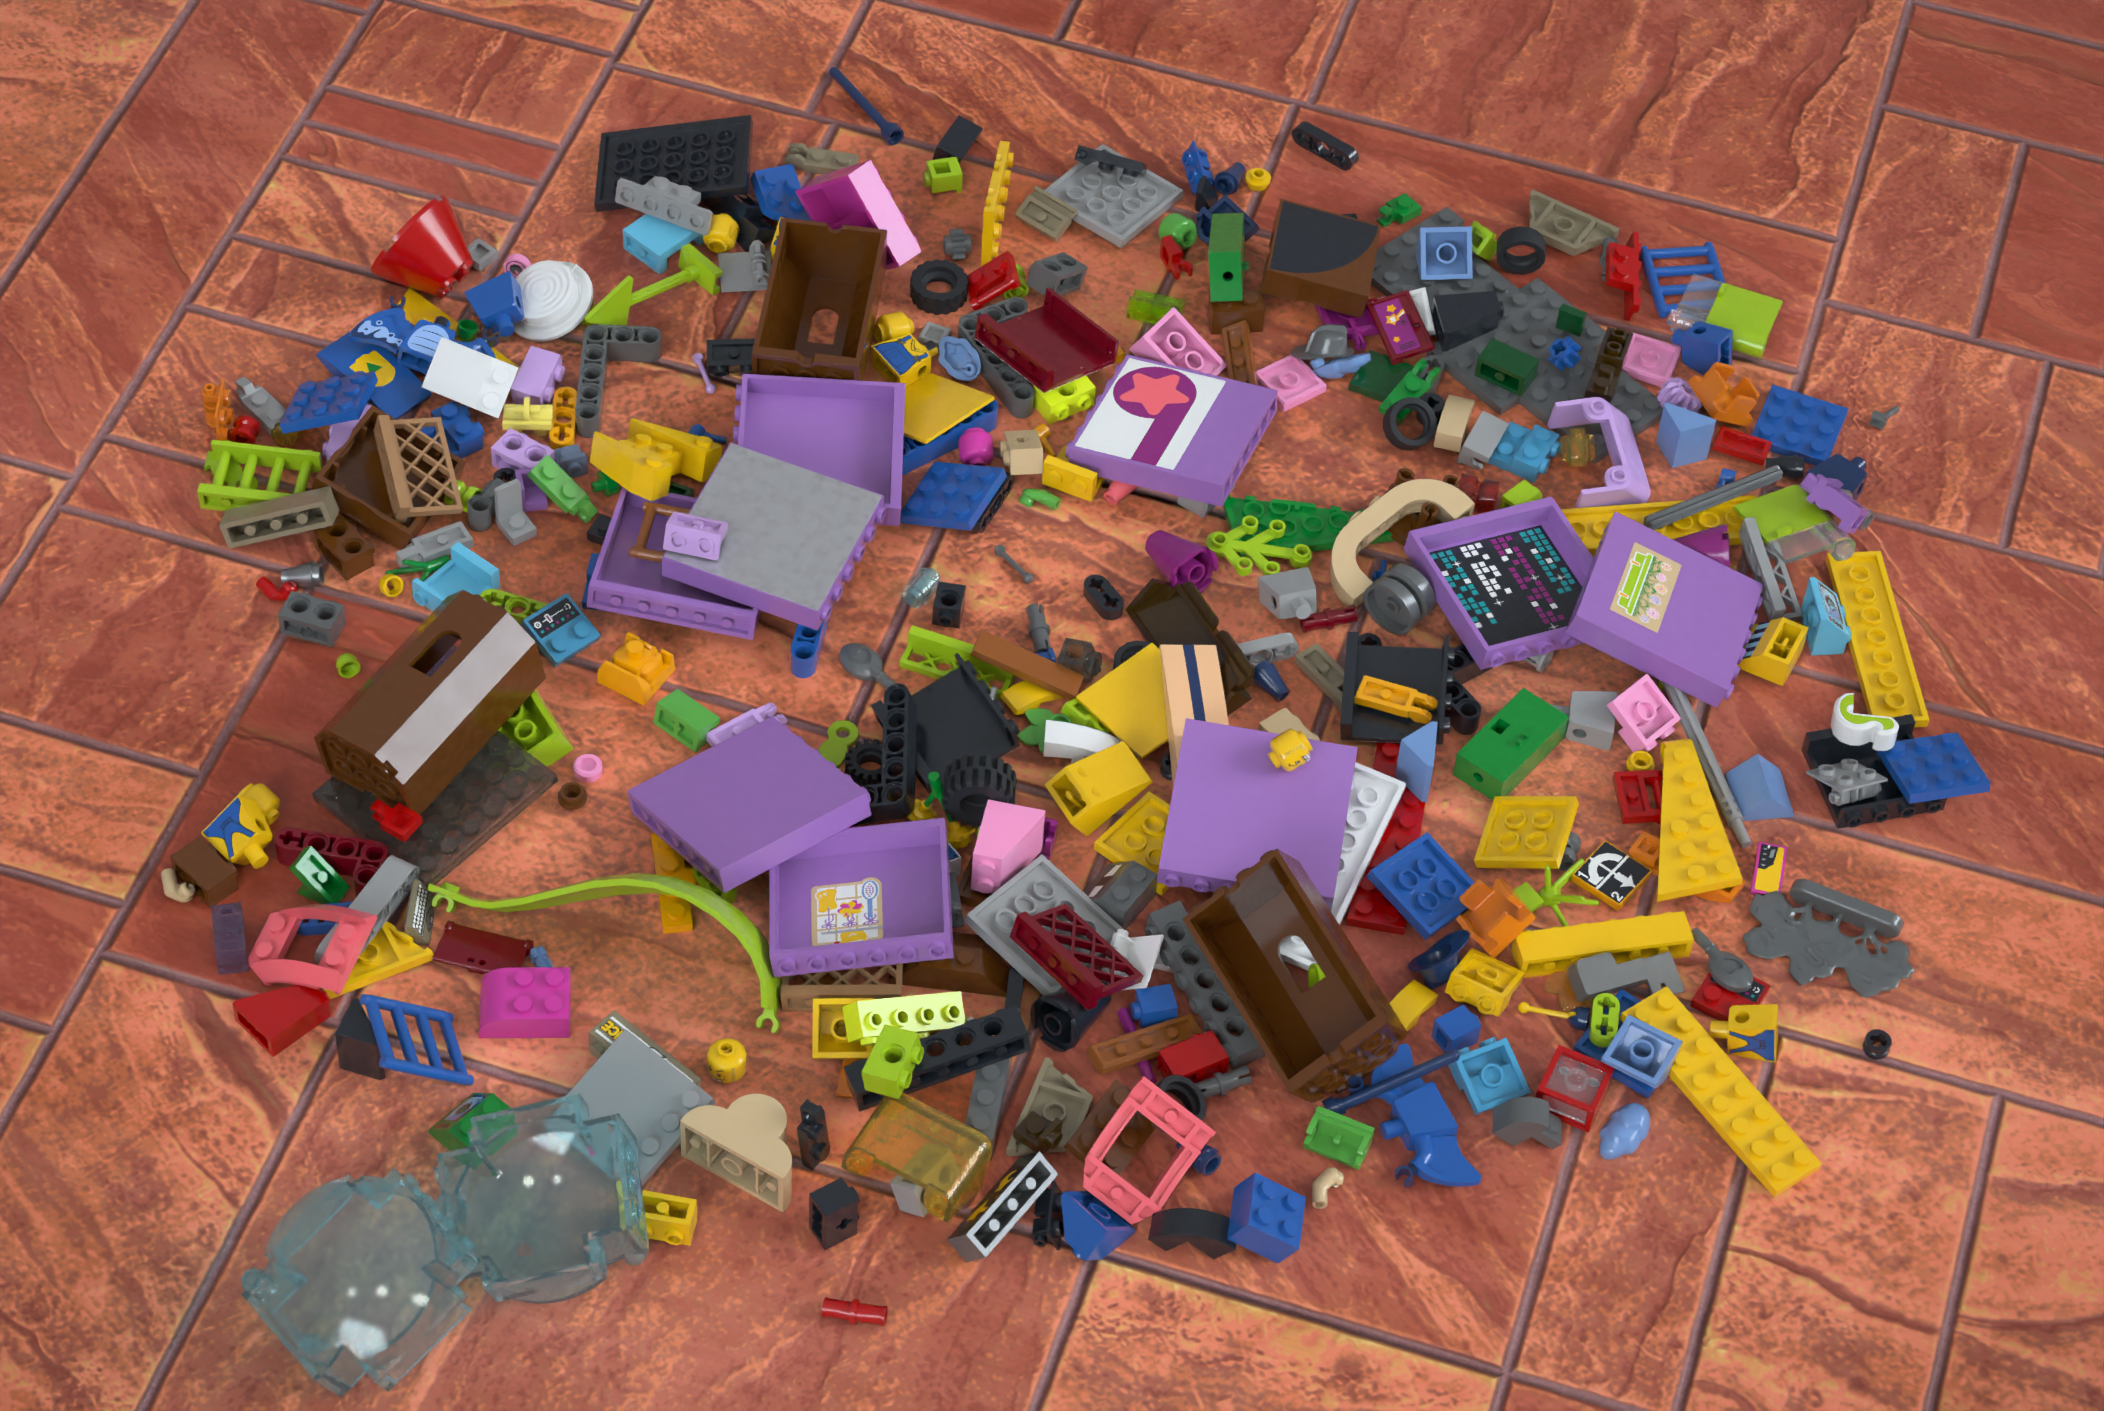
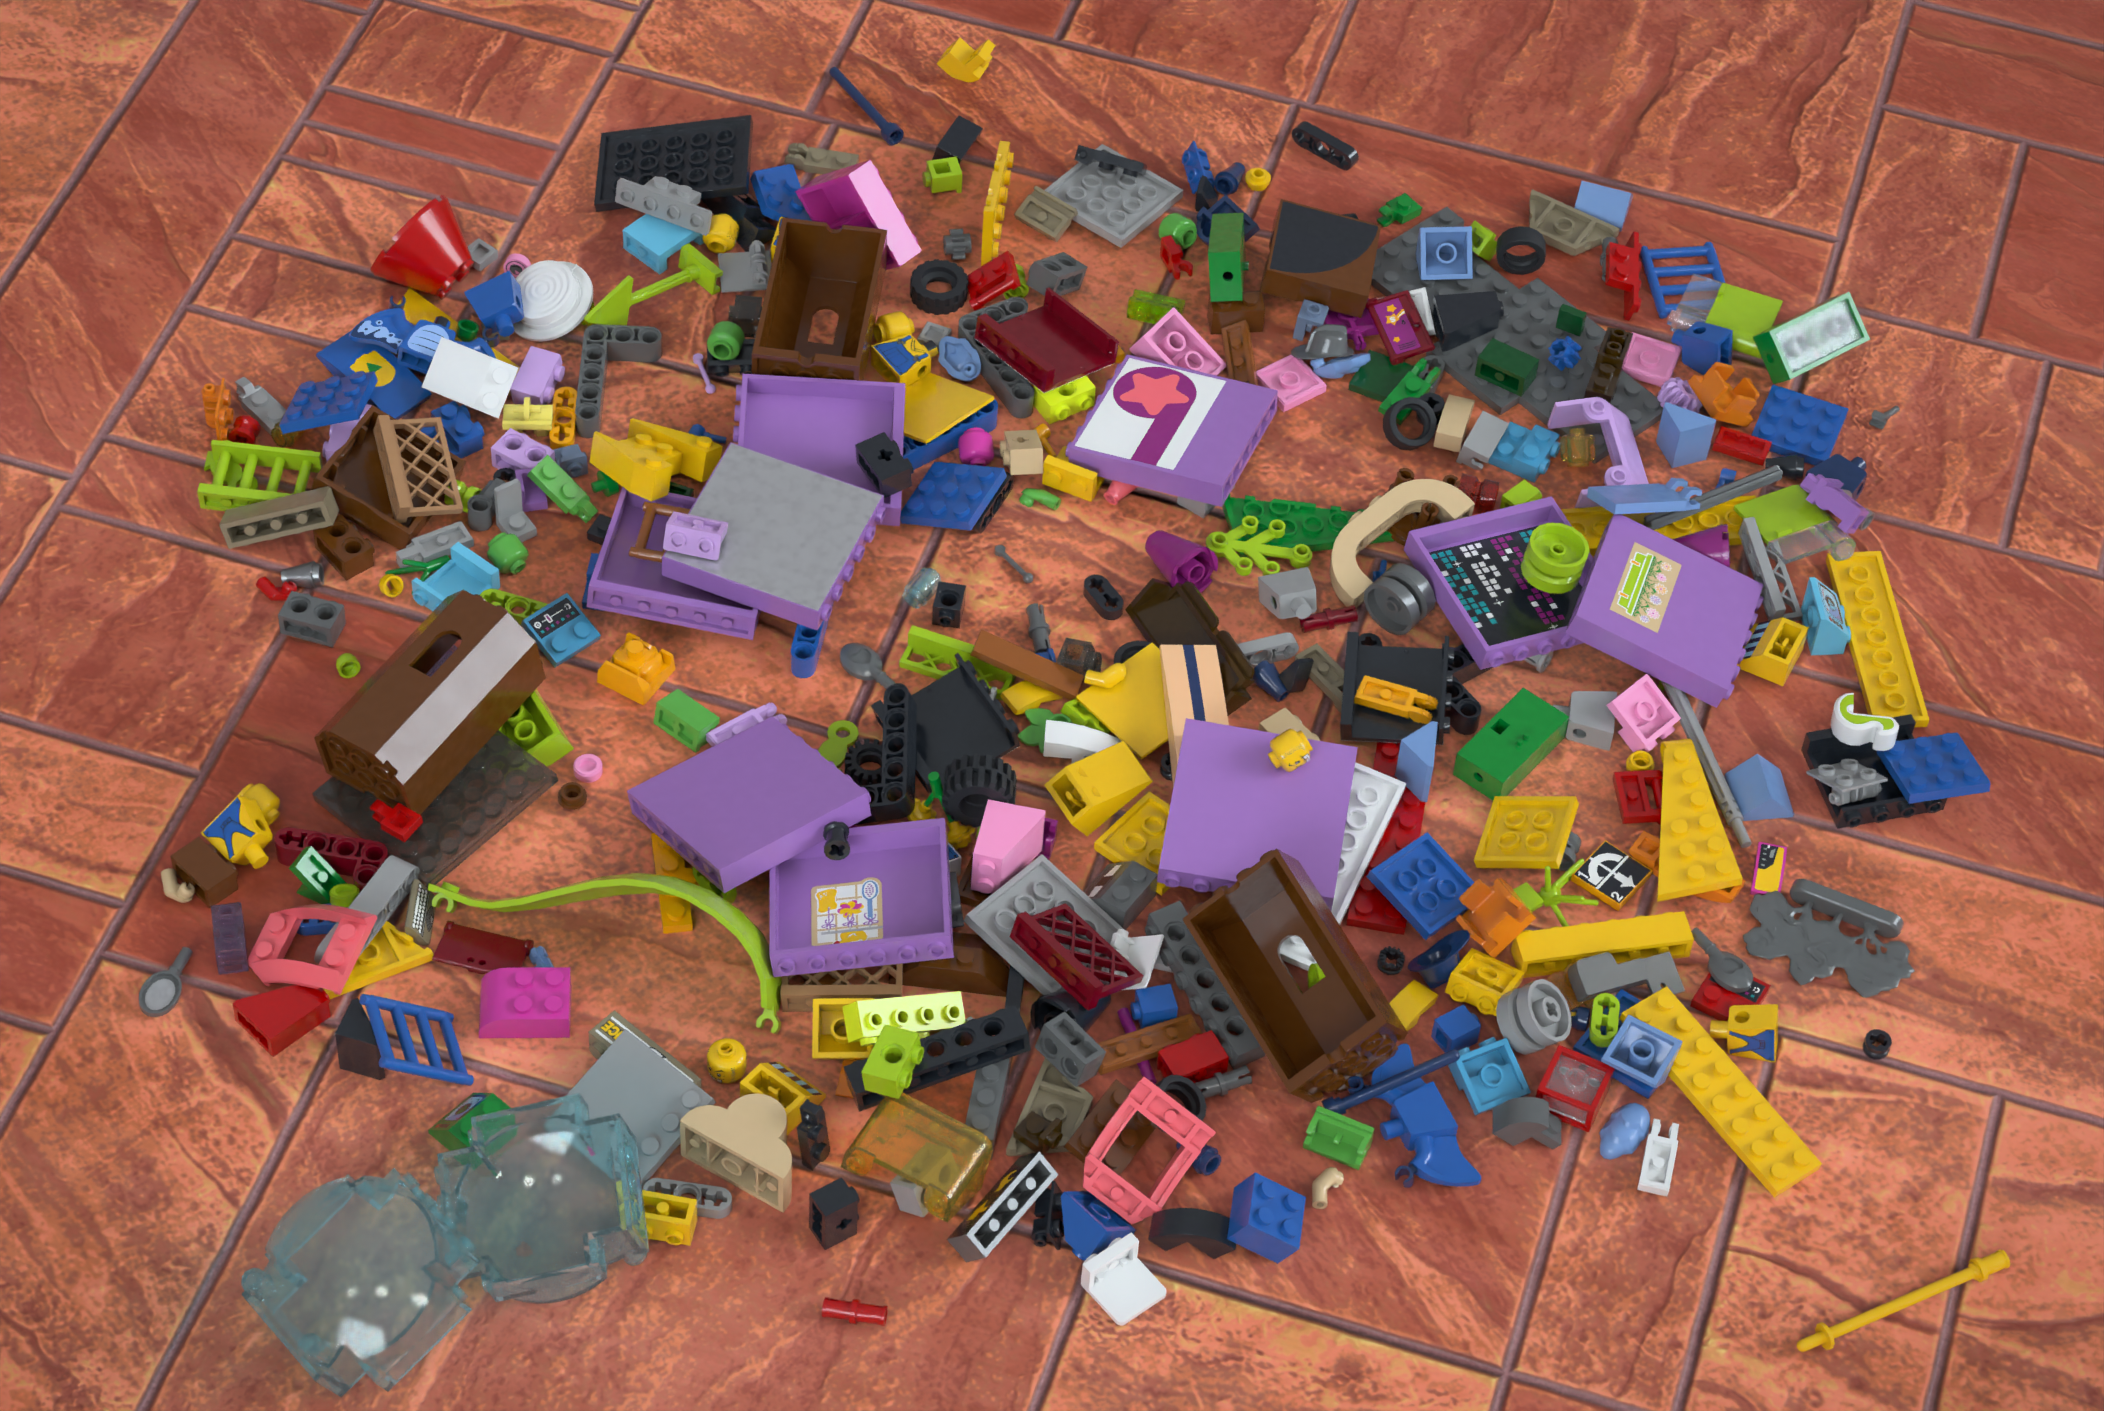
none -> dark grey piece [139,947,193,1017]
none -> lime tile [329,884,359,907]
none -> bright green head [487,532,529,574]
none -> light grey beam [643,1178,732,1219]
none -> bright green head [707,321,745,360]
none -> clear smoke brick [728,295,762,338]
none -> yellow slope [740,1062,826,1135]
none -> black bush [823,821,850,860]
none -> black brick [855,432,914,498]
none -> yellow brick [937,37,996,82]
none -> dark grey brick [1035,1012,1106,1087]
none -> white bracket [1081,1232,1166,1326]
none -> yellow arm [1085,663,1126,688]
none -> black slope [1278,658,1314,693]
none -> sand blue bracket [1293,299,1329,341]
none -> black bush [1377,946,1405,975]
none -> light grey wheel [1496,979,1572,1055]
none -> lime wheel [1521,523,1590,594]
none -> medium blue slope [1574,181,1633,232]
none -> medium blue tile [1587,478,1702,515]
none -> white hinge [1637,1118,1679,1197]
none -> brick [1753,292,1870,384]
none -> yellow bar [1796,1249,2010,1352]

